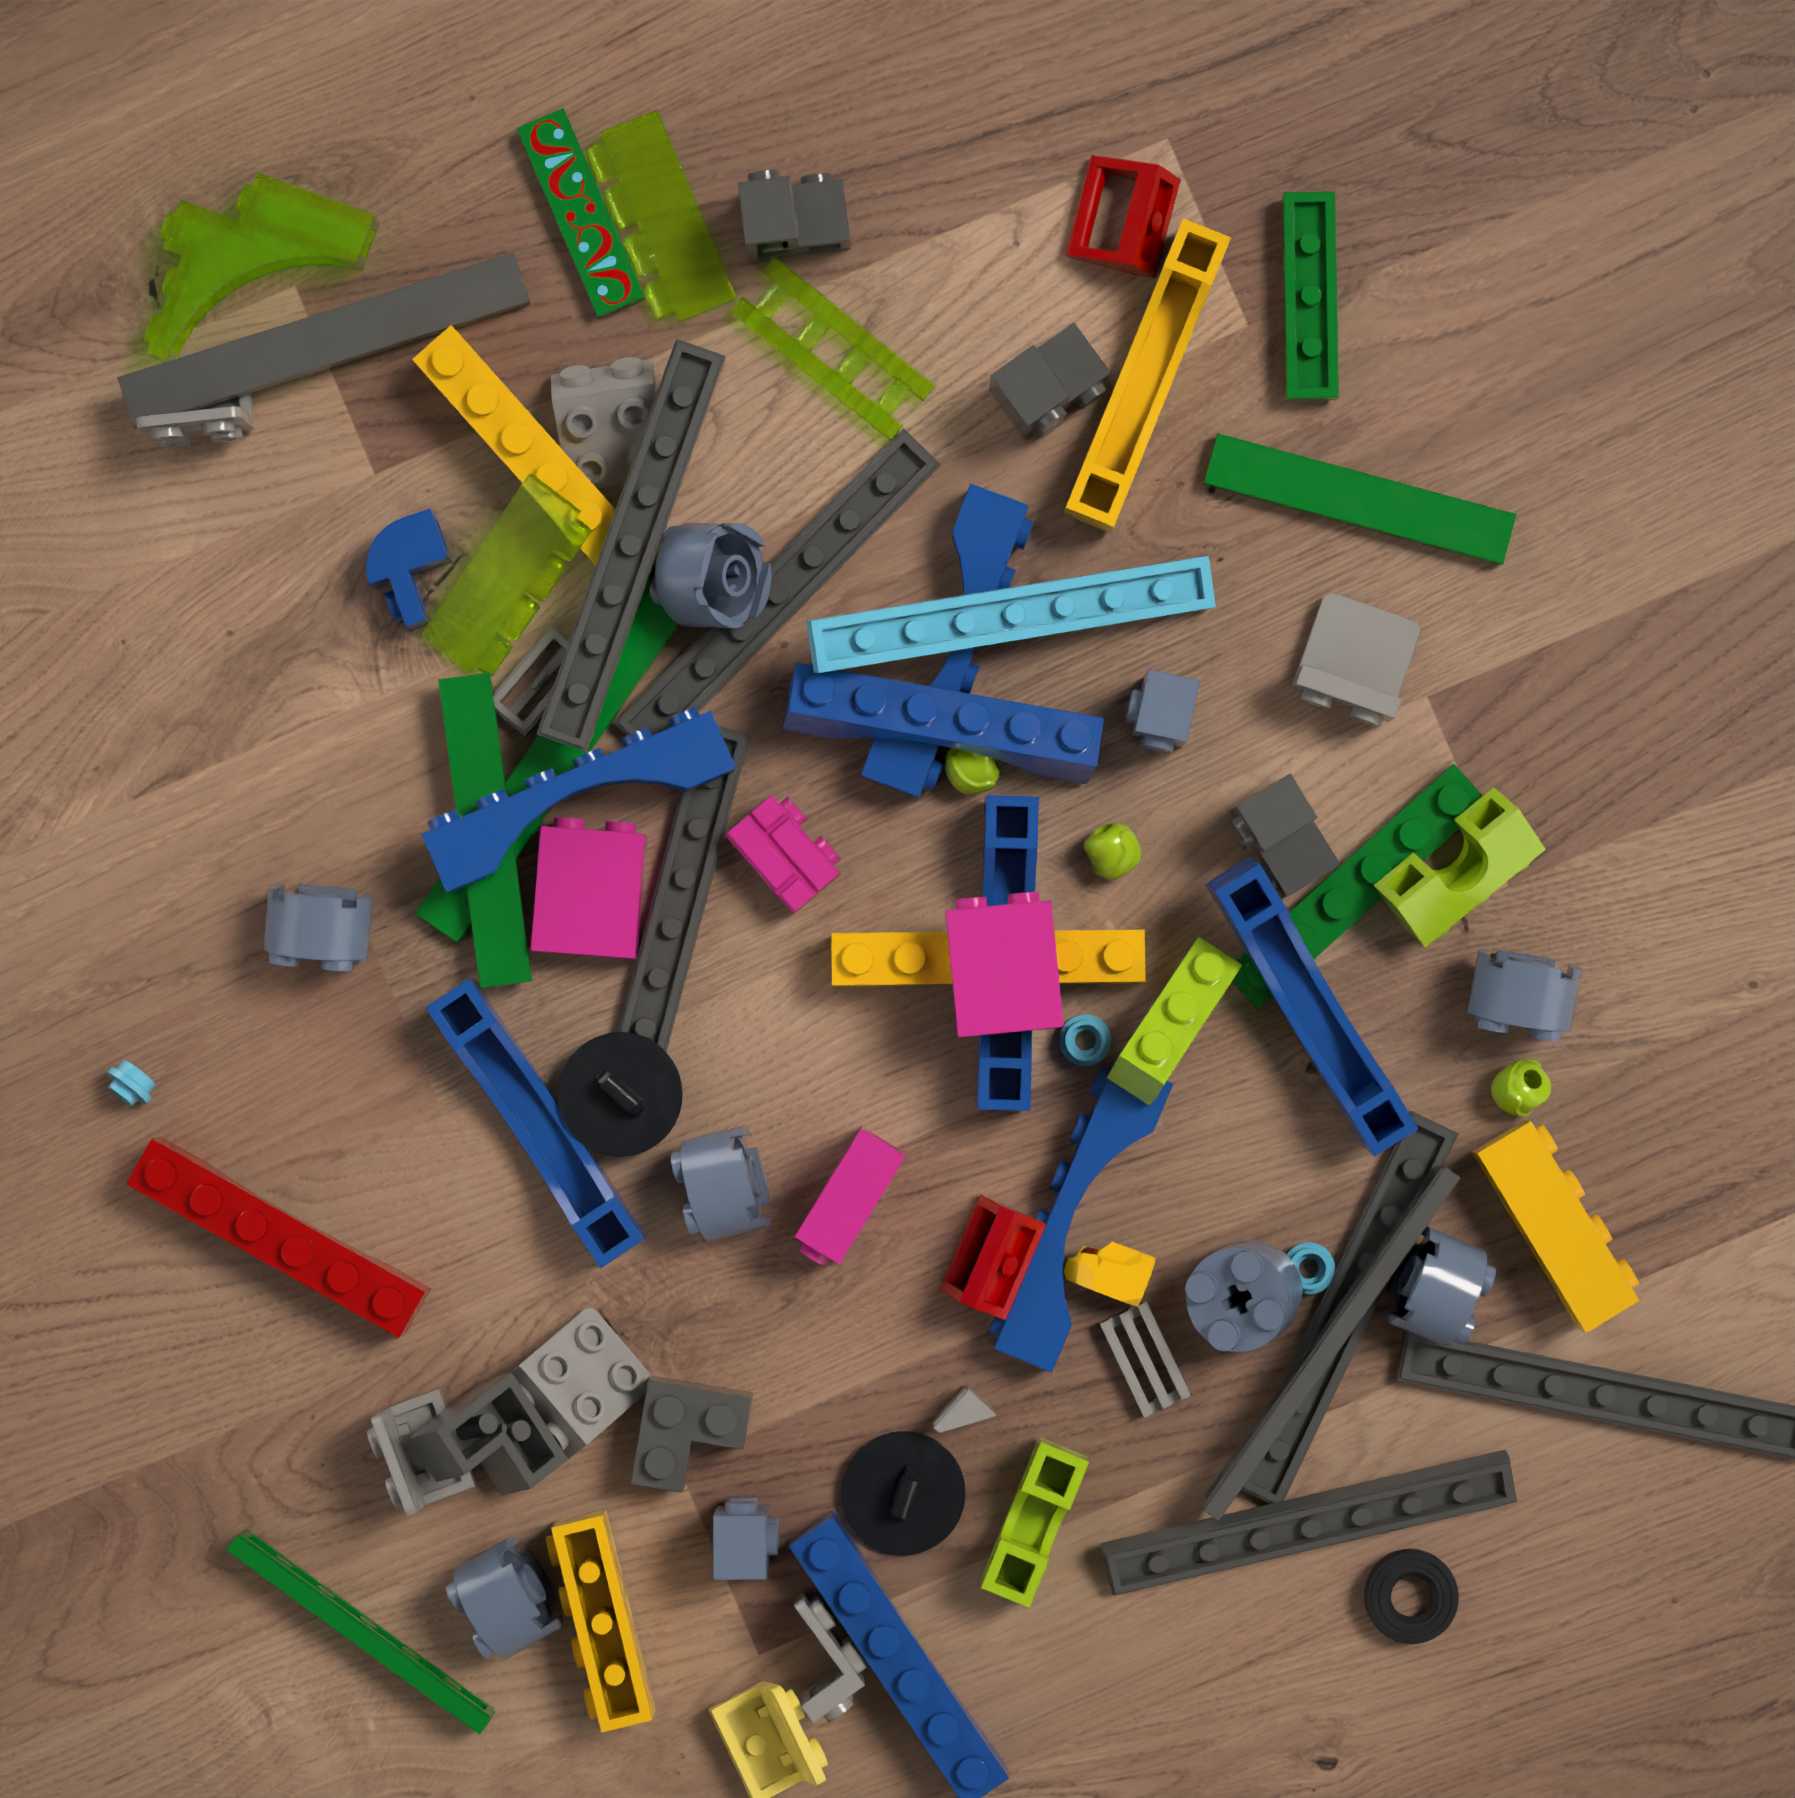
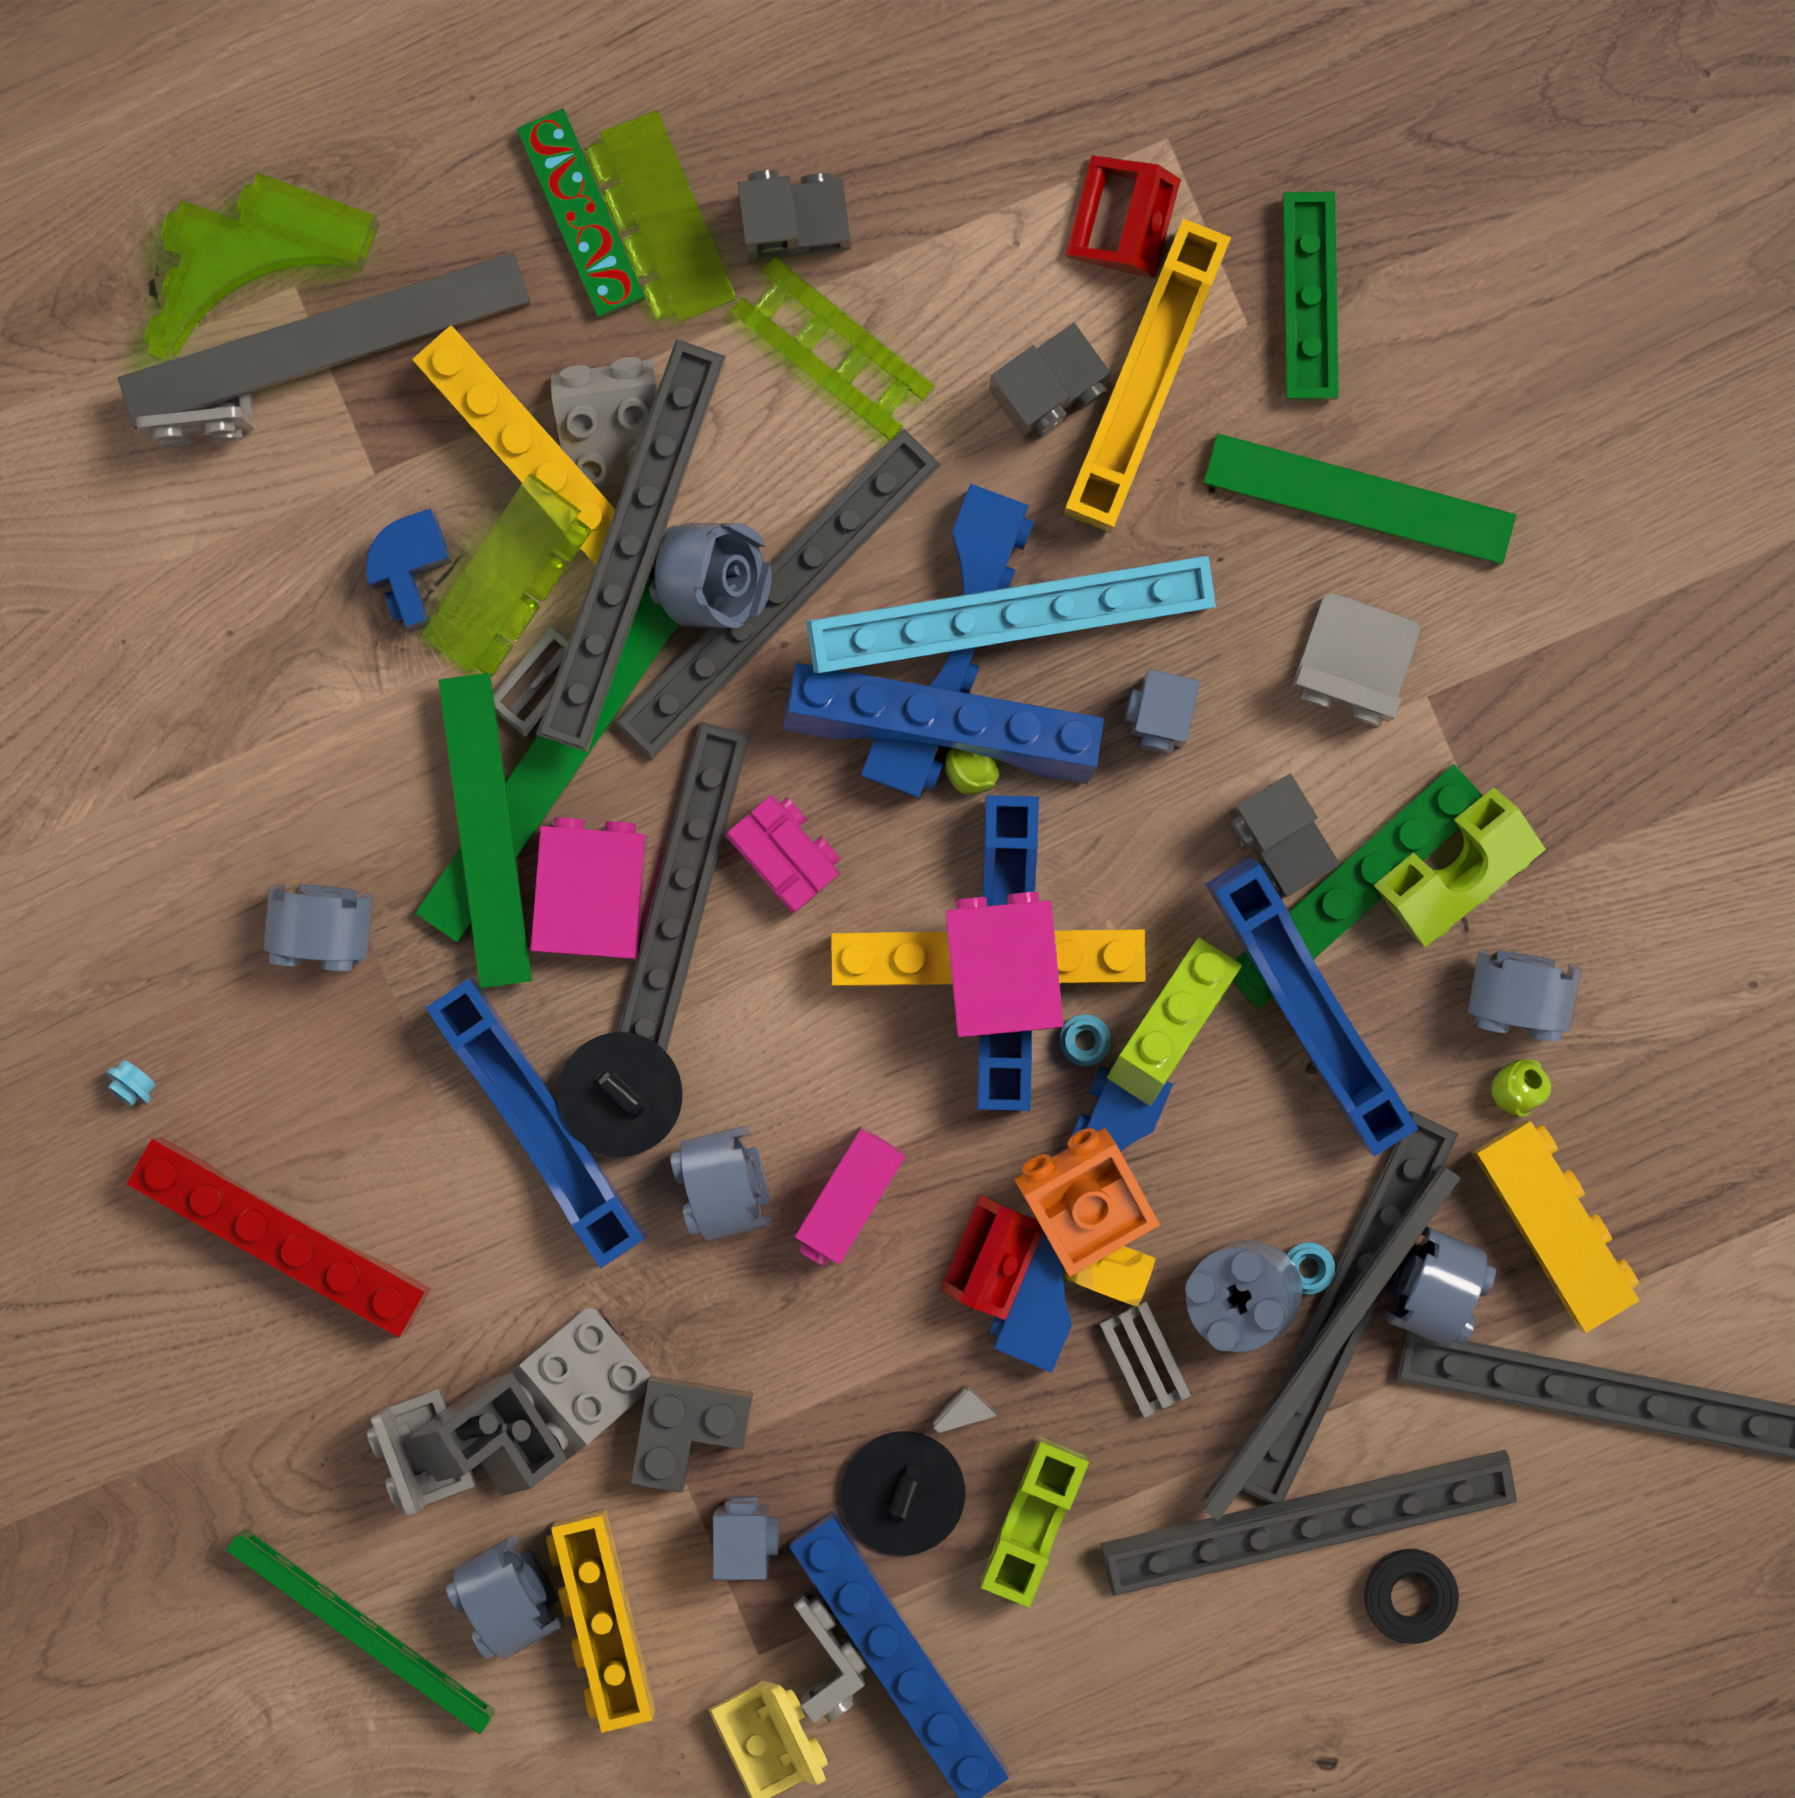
blue arch [421,707,736,894] -> none
lime piece [1084,822,1142,880] -> none
none -> orange plate [1014,1127,1160,1277]

